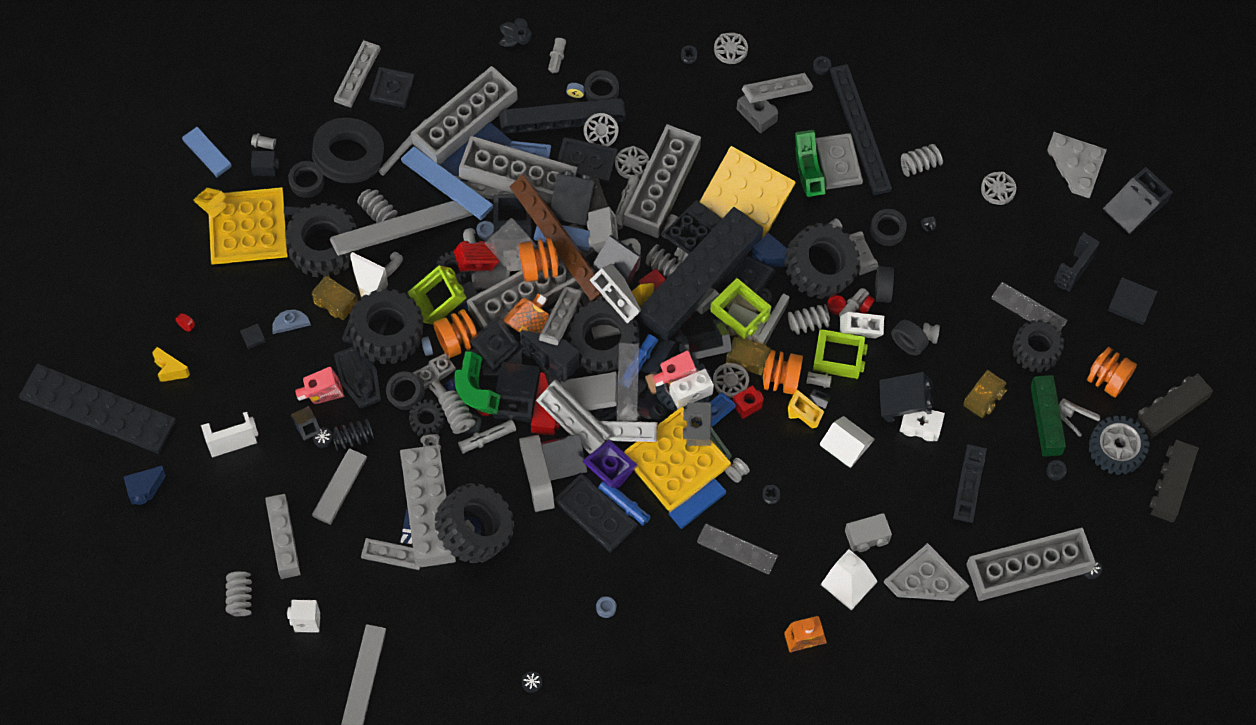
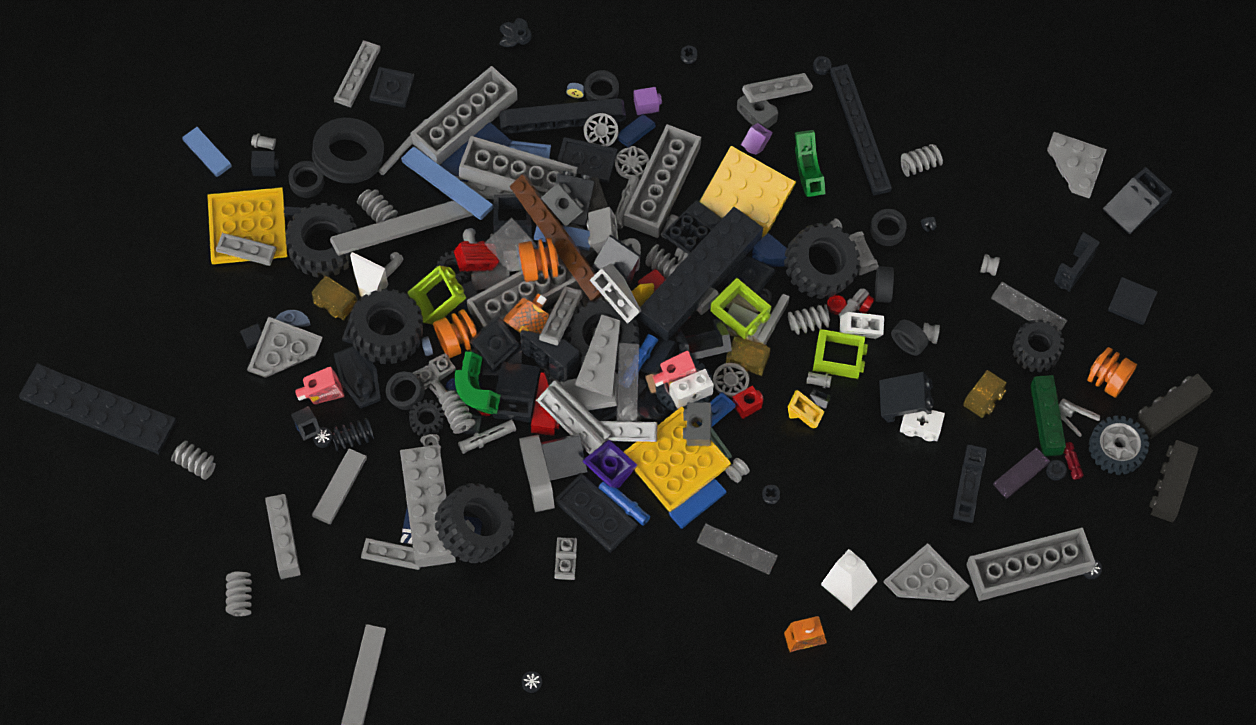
dark blue slope [124,466,166,505] -> none
yellow slope [152,347,190,382] -> none
red tile [176,313,195,331] -> none
yellow slope [193,188,227,218] -> none
white panel [201,412,258,457] -> none
white brick [287,600,320,632] -> none
sand blue tile [476,221,494,240] -> none
light grey axle [548,38,566,73] -> none
sand blue tile [596,597,616,618] -> none
light grey wheel [714,33,748,64] -> none
orange wheel [763,350,803,395] -> none
light grey tile [815,133,863,189] -> none
white slope [820,416,874,468] -> none
light grey brick [845,513,892,552] -> none
light grey wheel [981,172,1016,205] -> none
none -> light grey piece [171,440,216,480]
none -> light grey tile [216,233,277,266]
none -> light grey plate [247,317,323,378]
none -> dark grey brick [541,183,584,227]
none -> light grey slope [555,537,577,580]
none -> light grey wing [575,315,620,398]
none -> dark blue tile [616,114,656,148]
none -> medium lavender brick [634,87,662,115]
none -> medium lavender brick [741,123,772,155]
none -> light grey wheel [980,254,1000,276]
none -> clear purple tile [993,447,1050,498]
none -> dark red axle [1064,442,1083,480]

